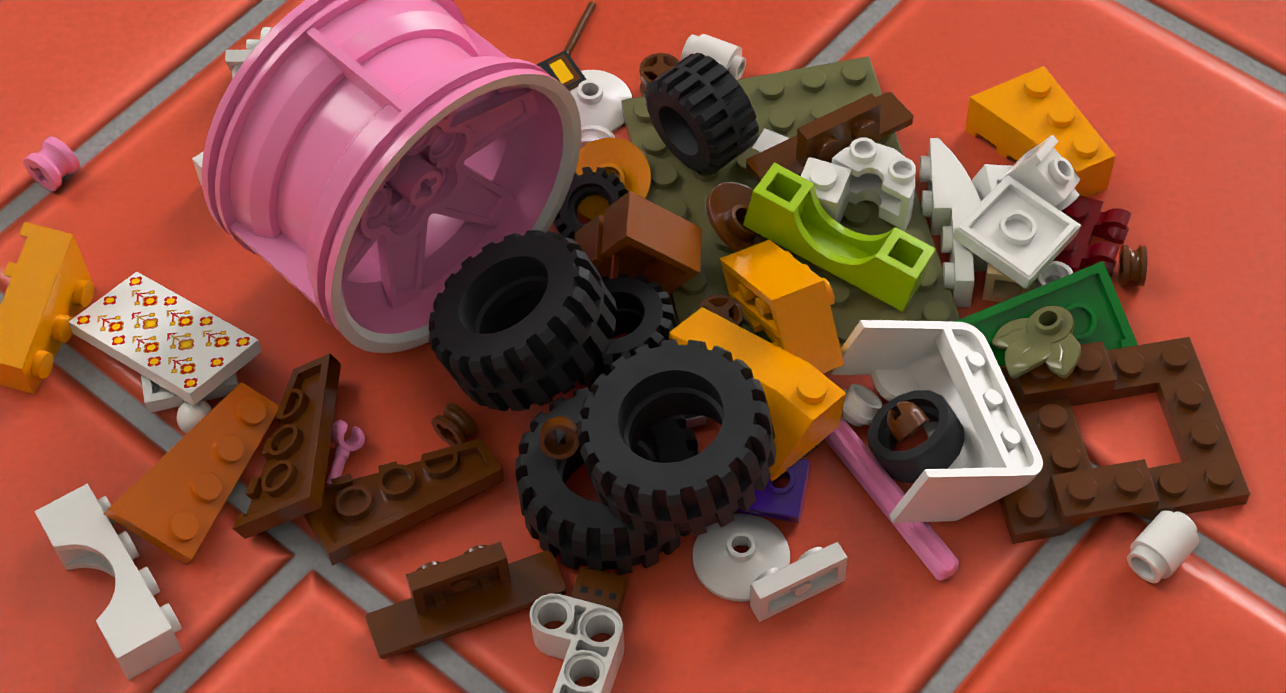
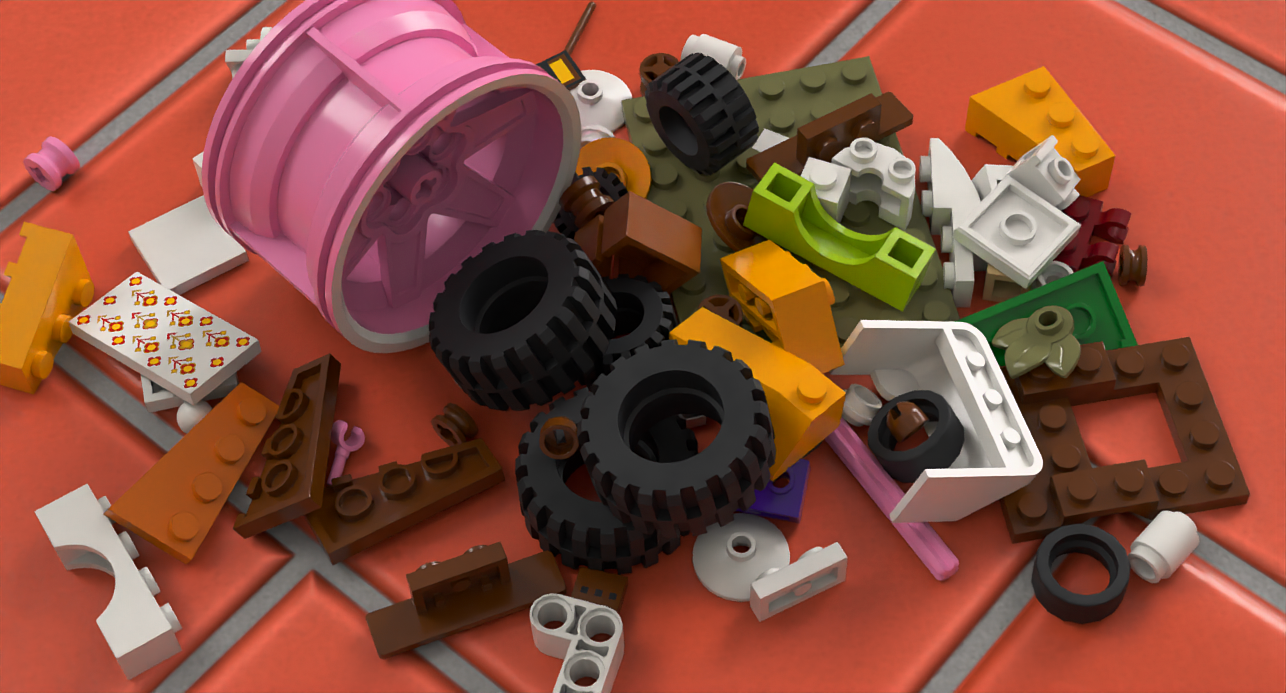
none -> white tile [128,195,249,295]
none -> reddish brown wheel [559,175,614,229]
none -> black tyre [1031,524,1131,624]

